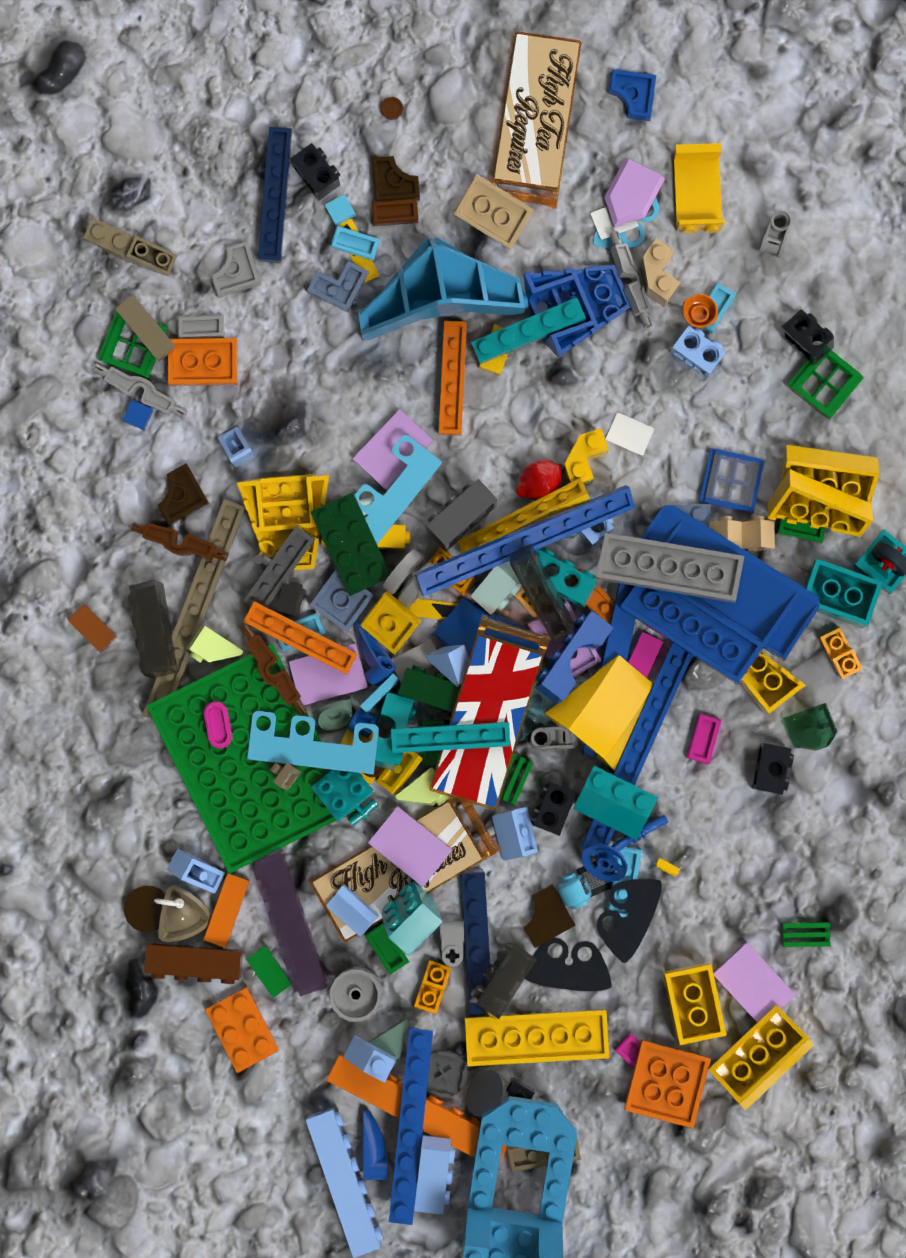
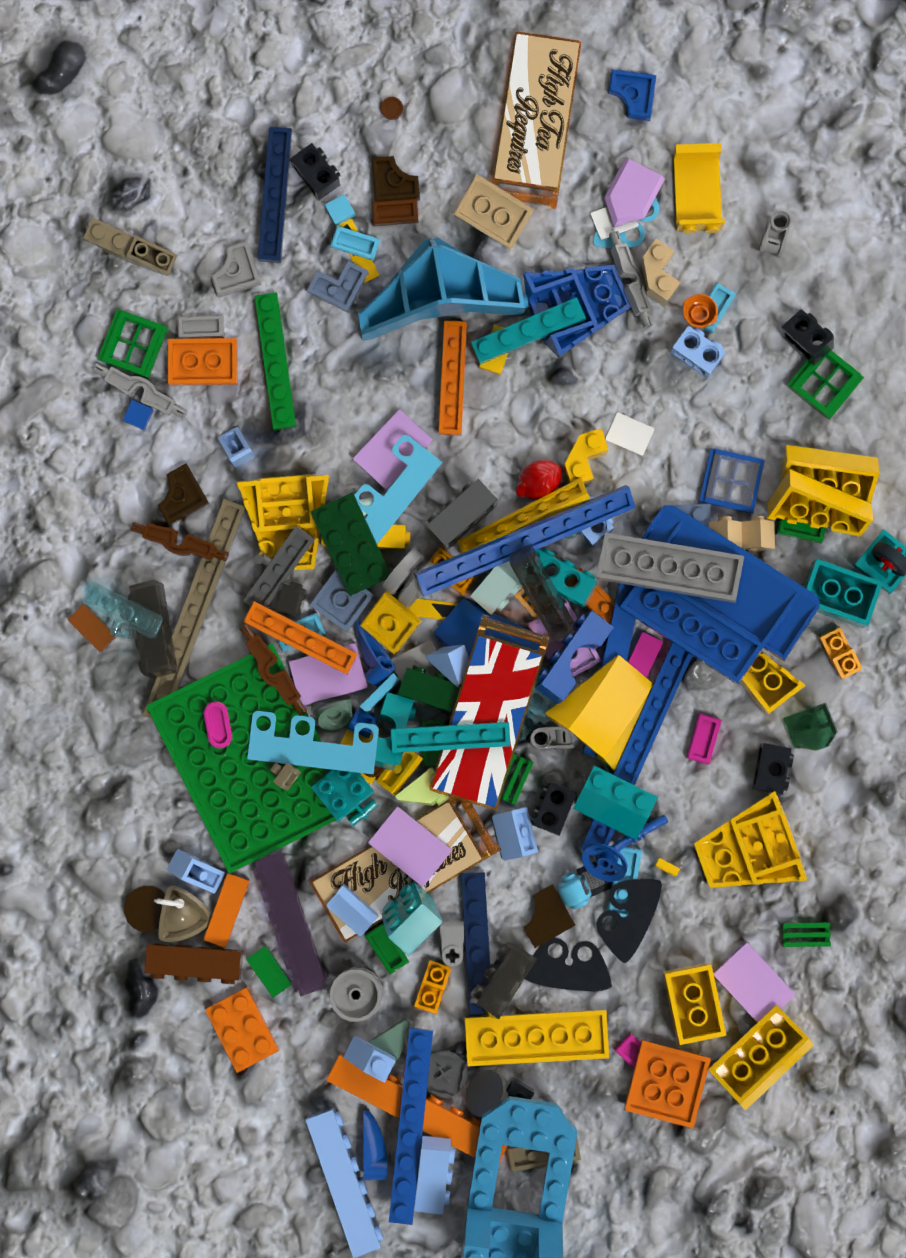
dark tan tile [115,294,176,361] -> none
yellowish green slope [186,625,244,663] -> none
none -> clear light blue plate [83,582,164,639]
none -> green plate [255,292,297,431]
none -> yellow wedge [694,791,808,888]

